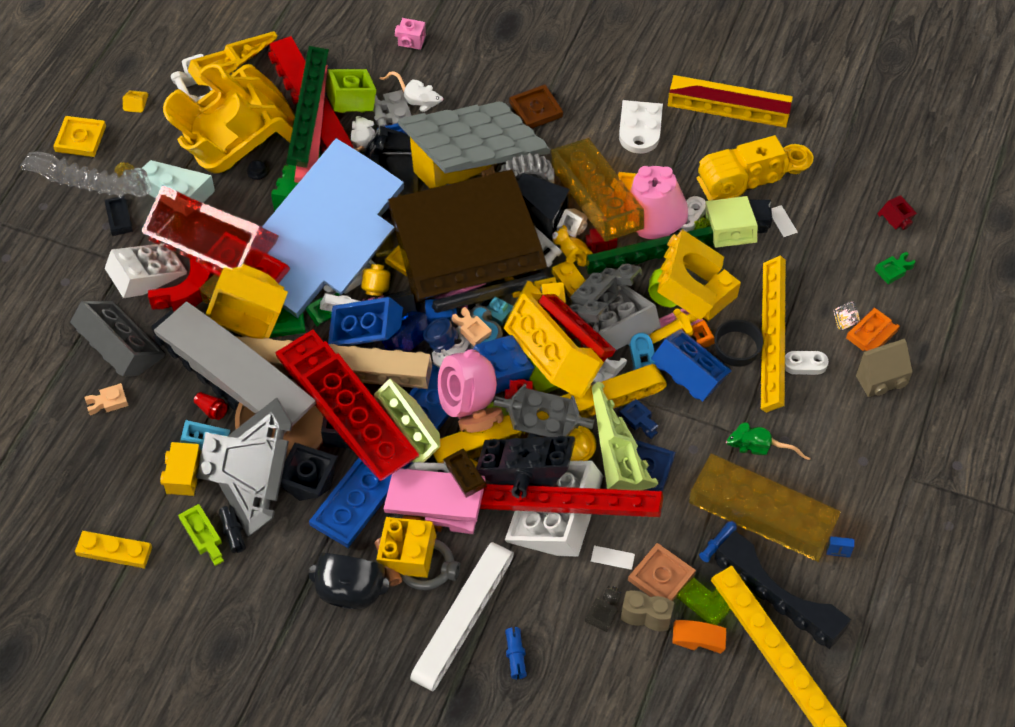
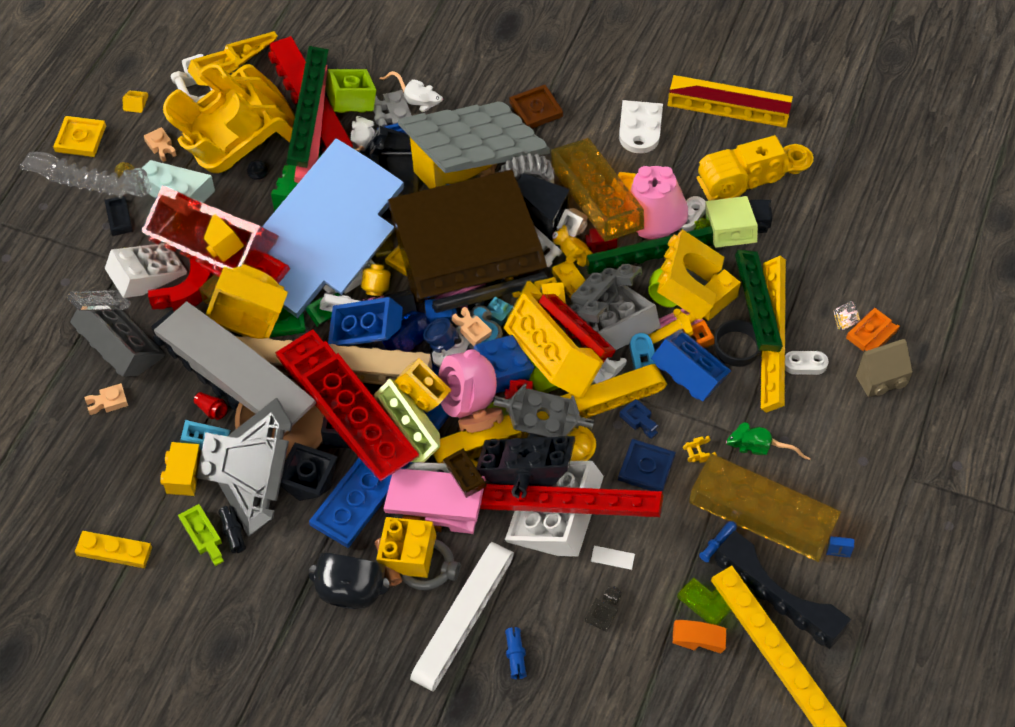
bright pink brick [395,18,426,50] -> none
yellowish green wedge [592,381,658,490] -> none
dark tan brick [621,591,674,631] -> none
nougat plate [628,543,696,602] -> none
white sticker [771,205,798,237] -> none
green plate [875,252,916,285] -> none
dark red brick [878,195,917,230] -> none
none -> clear tile [67,290,131,311]
none -> light nougat plate [144,127,177,162]
none -> yellow slope [204,214,244,262]
none -> yellow brick [395,358,451,413]
none -> yellow piece [683,436,717,463]
none -> dark green plate [735,250,783,352]

